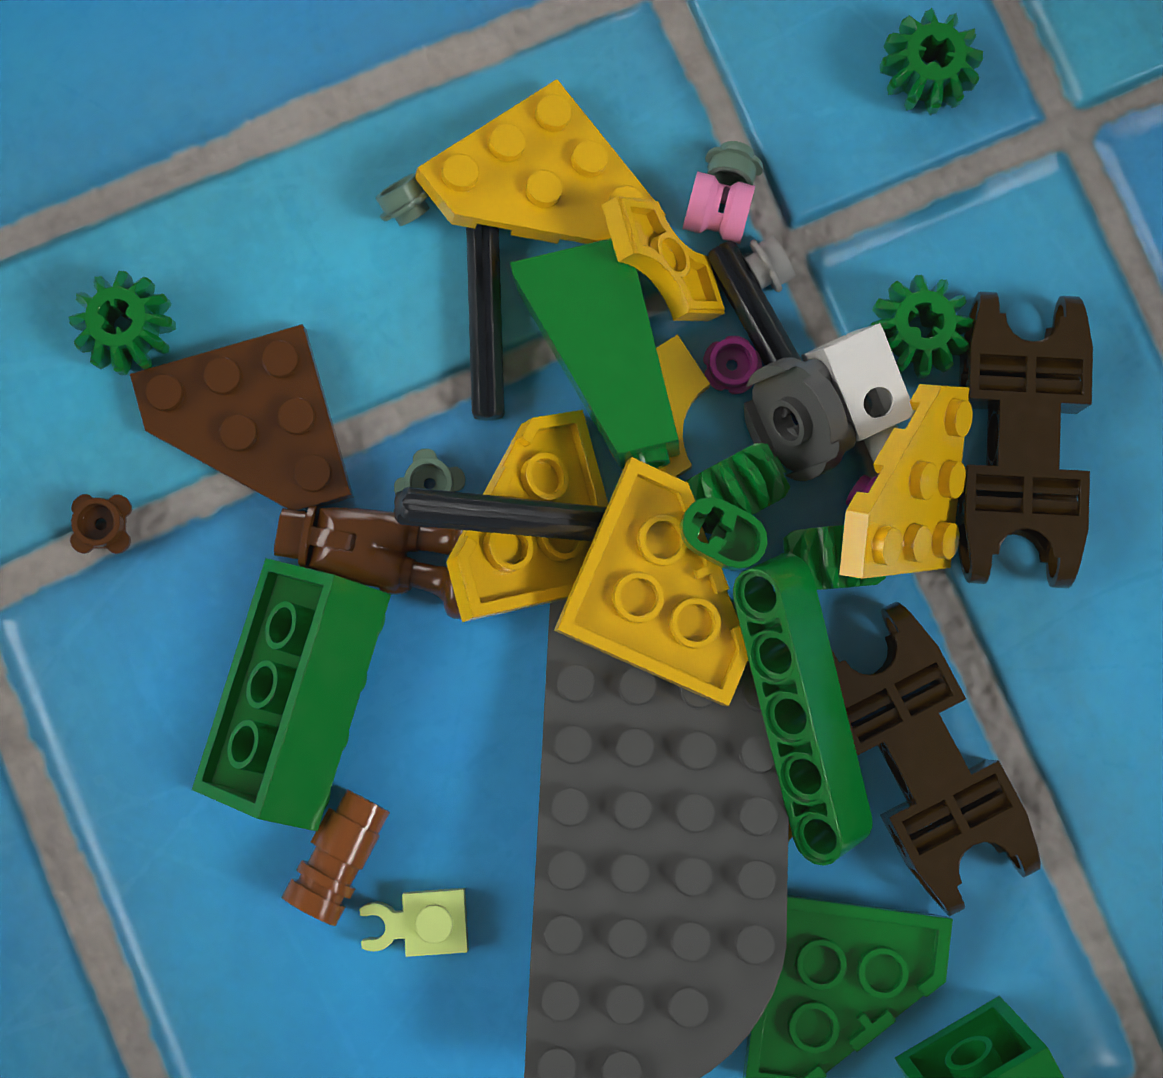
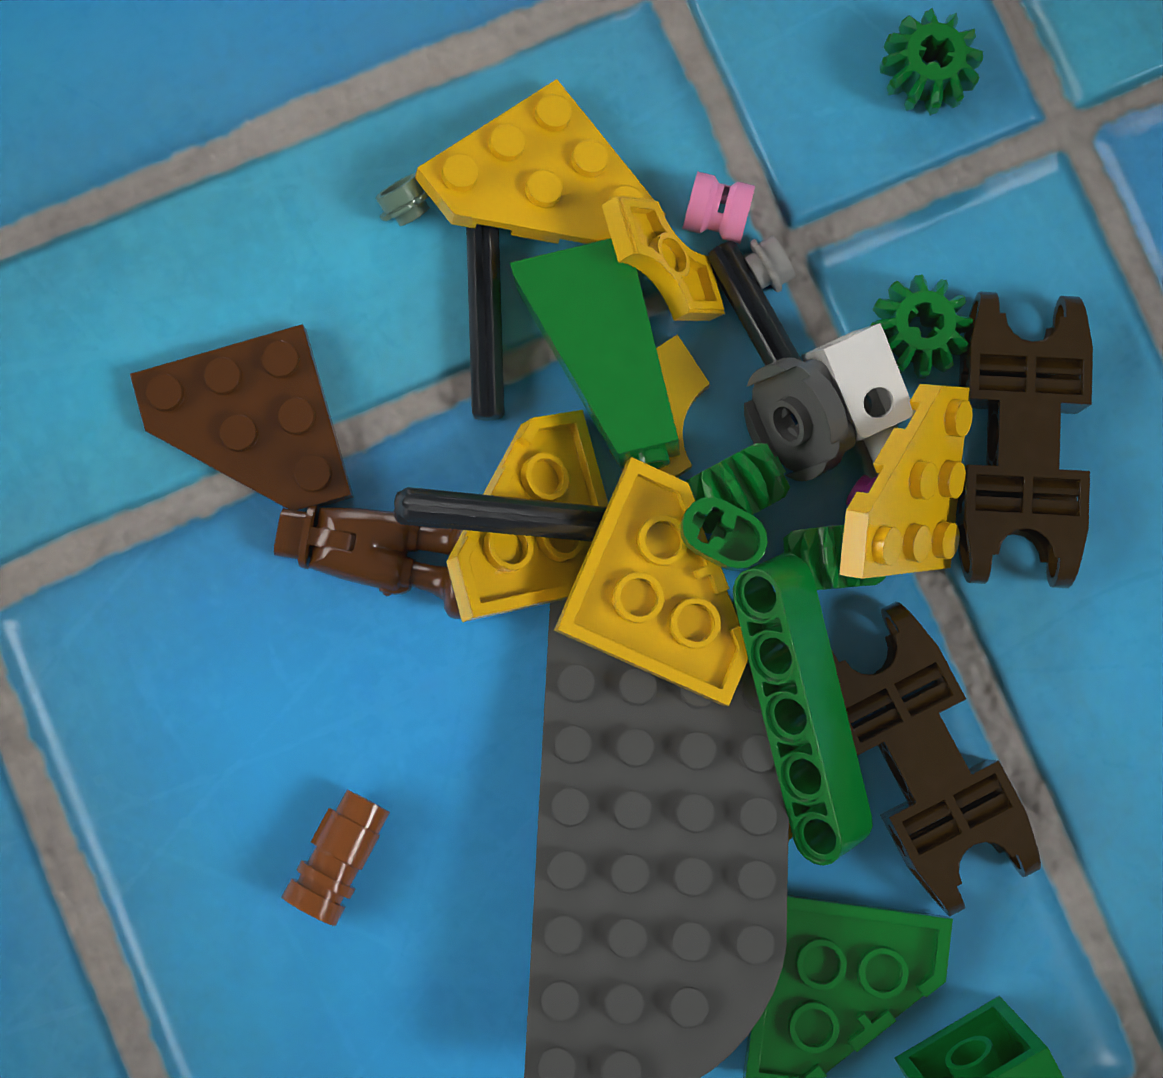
green gear [68,271,176,375] -> none
reddish brown plate [70,494,132,554] -> none
green slope [192,558,391,832] -> none
yellowish green plate [359,888,469,957] -> none
sand green plate [394,449,466,495] -> none
magenta plate [703,336,762,394] -> none
sand green plate [705,141,763,186] -> none

